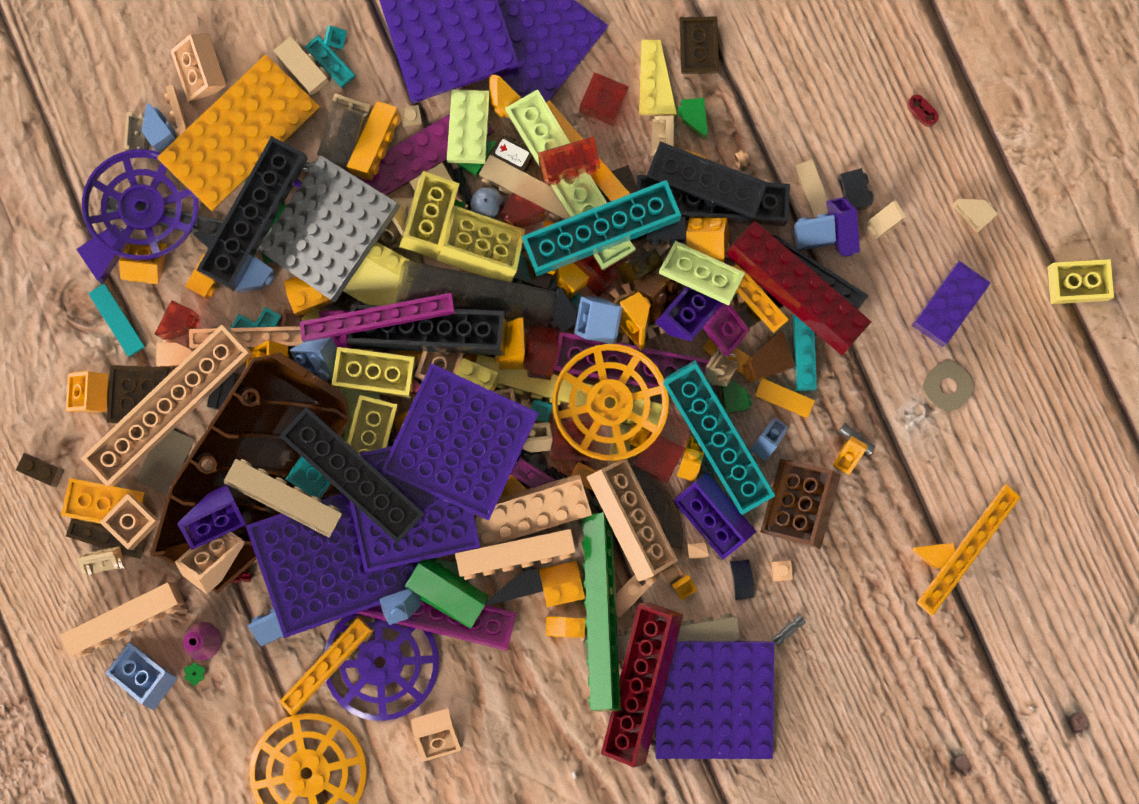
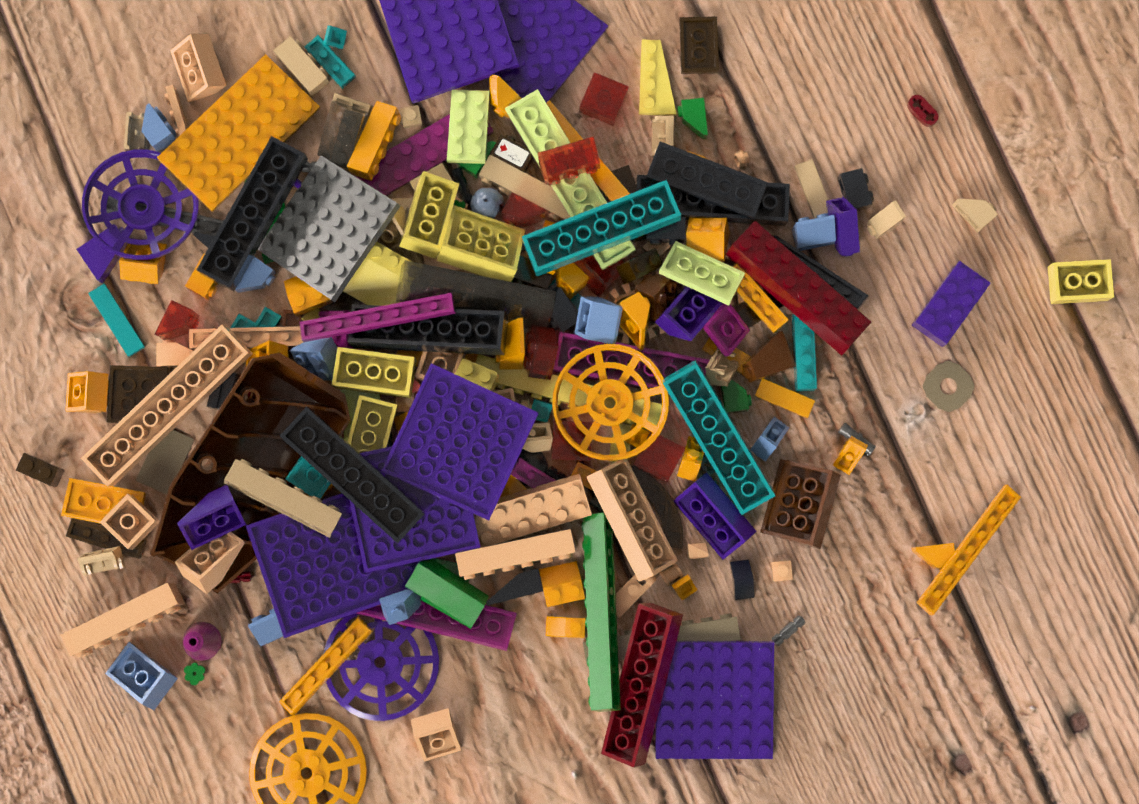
none -> light nougat slope [396,393,415,413]

